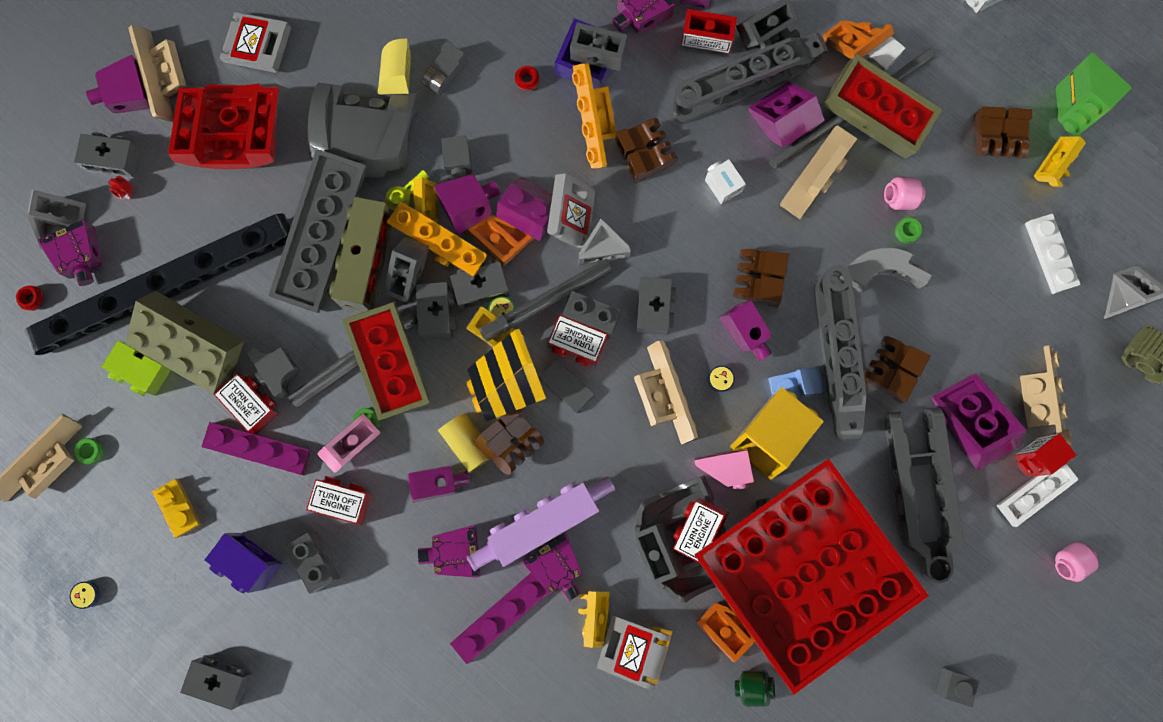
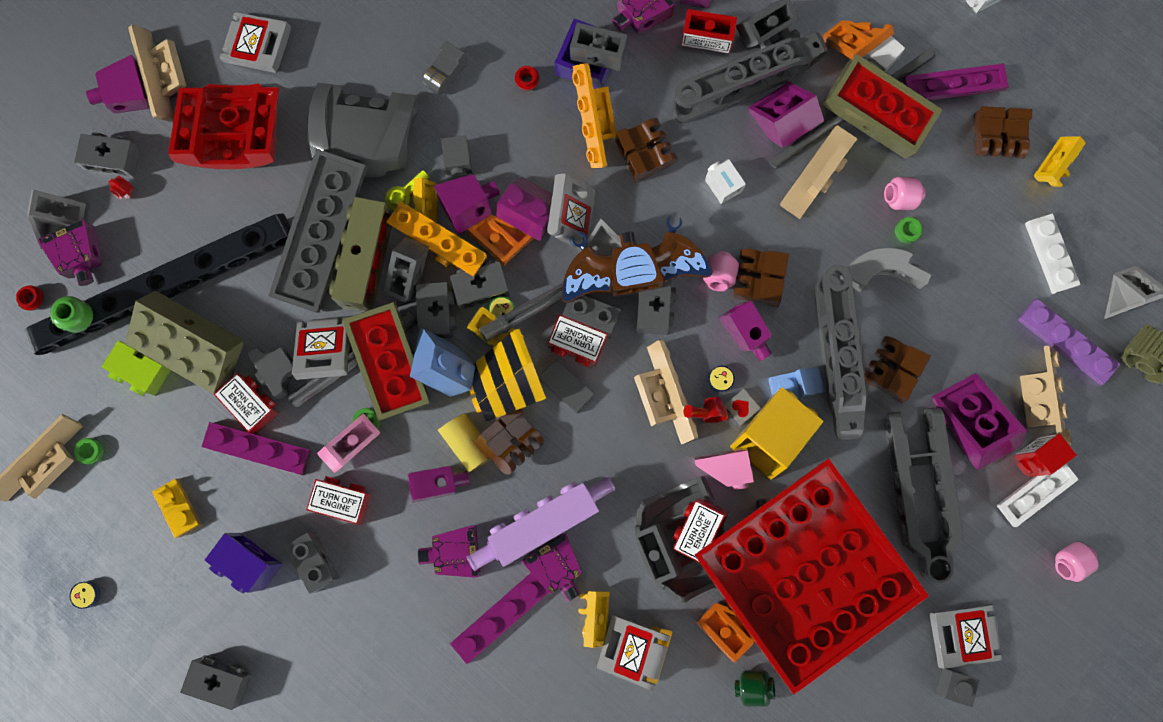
light yellow brick [378,38,411,94] -> none
bright green slope [1056,52,1133,136] -> none
none -> bright green head [50,296,93,333]
none -> container [292,317,350,380]
none -> medium blue slope [410,328,475,397]
none -> torso [562,215,713,303]
none -> red bar [683,397,729,423]
none -> bright pink head [703,251,739,291]
none -> light grey tile [725,389,761,426]
none -> magenta plate [902,63,1009,101]
none -> container [929,604,1003,669]
none -> medium lavender plate [1017,298,1120,385]

